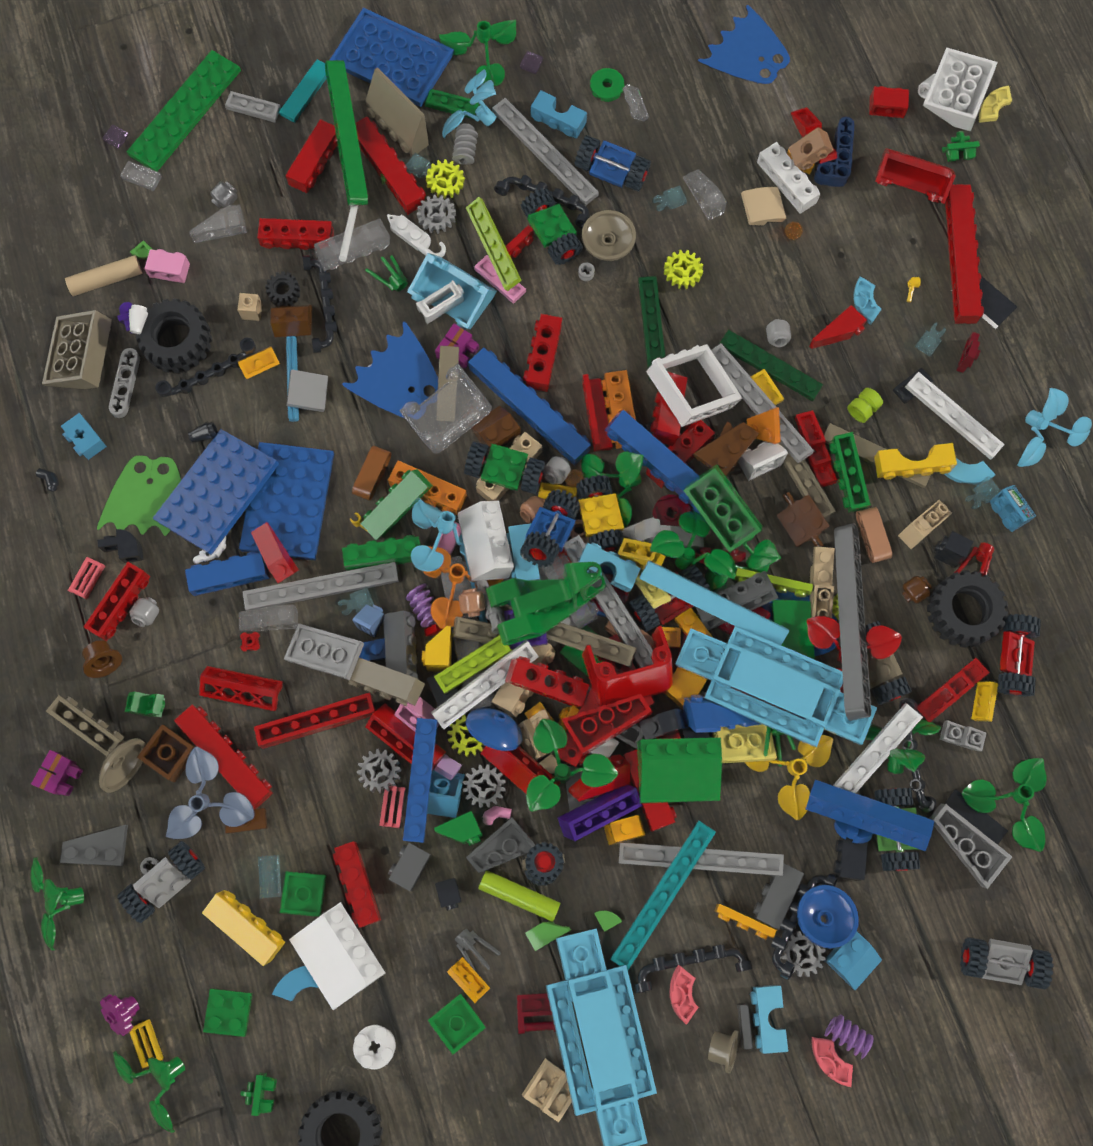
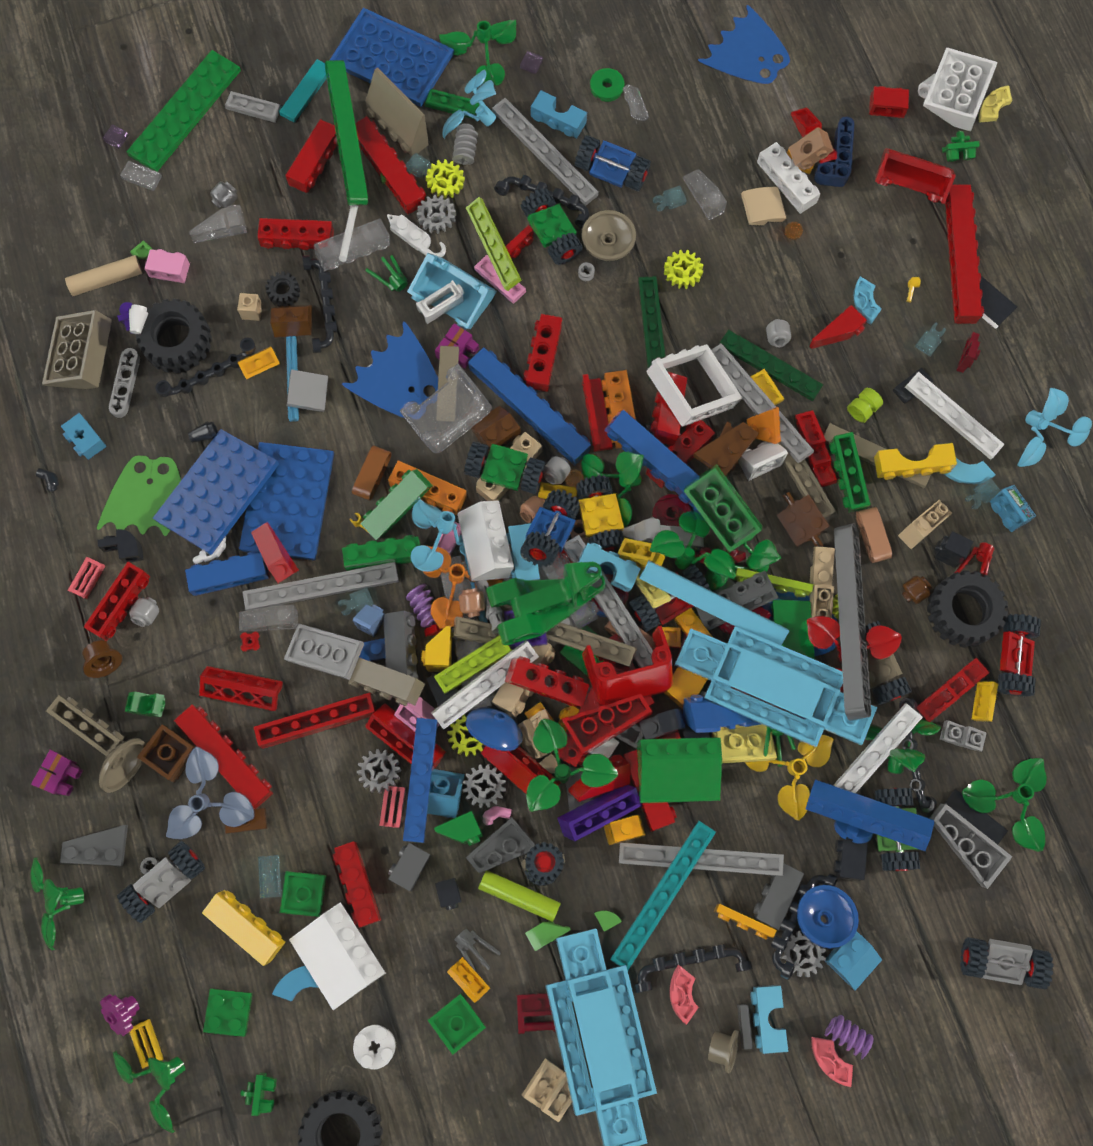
lavender tile [435,755,462,780] -> none

